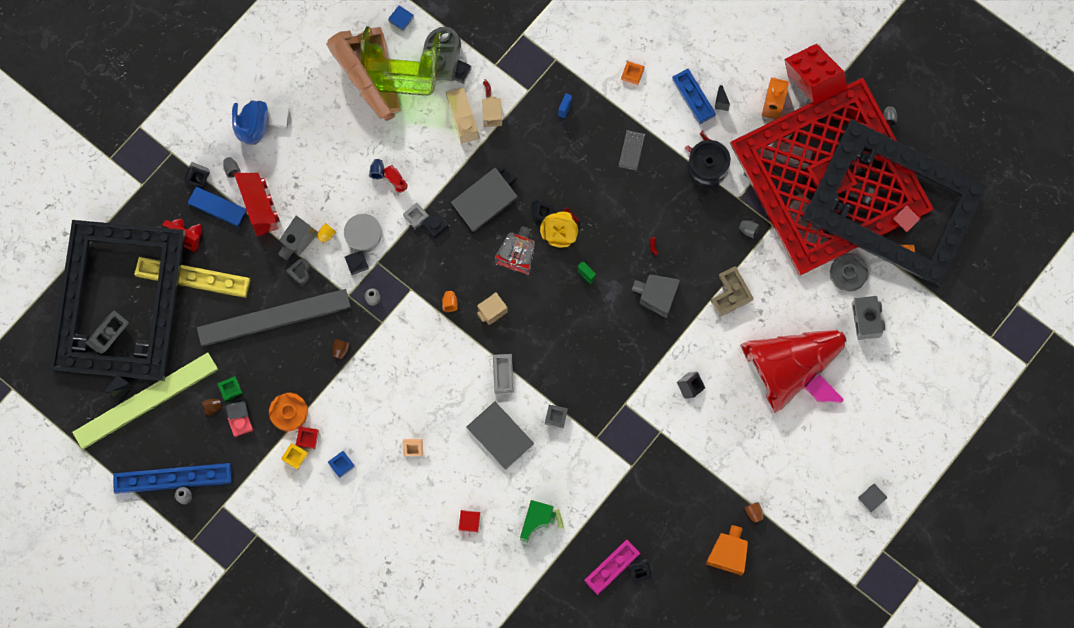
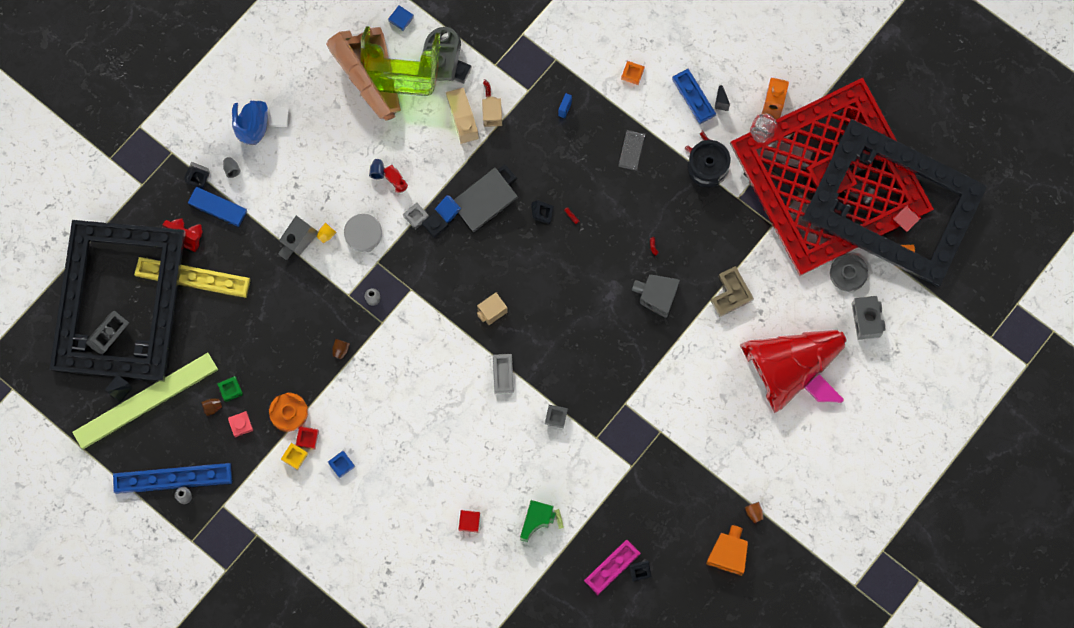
dark grey tile [197,289,351,347] -> none
black slope [226,398,248,419] -> none
red slope [234,173,280,236] -> none
dark grey tile [286,259,310,285] -> none
black plate [344,251,369,276] -> none
light nougat slope [403,439,423,456] -> none
orange hose [442,291,458,312] -> none
dark grey tile [466,401,534,470] -> none
clear torso [495,227,535,275] -> none
yellow tile [540,212,578,247] -> none
green tile [577,261,596,284] -> none
black slope [677,371,705,399] -> none
dark grey hose [739,220,760,239] -> none
red brick [784,43,847,104] -> none
black slope [858,483,887,512] -> none
dark grey hose [883,107,898,127] -> none
none -> blue tile [435,196,461,222]
none -> clear head [750,114,778,143]

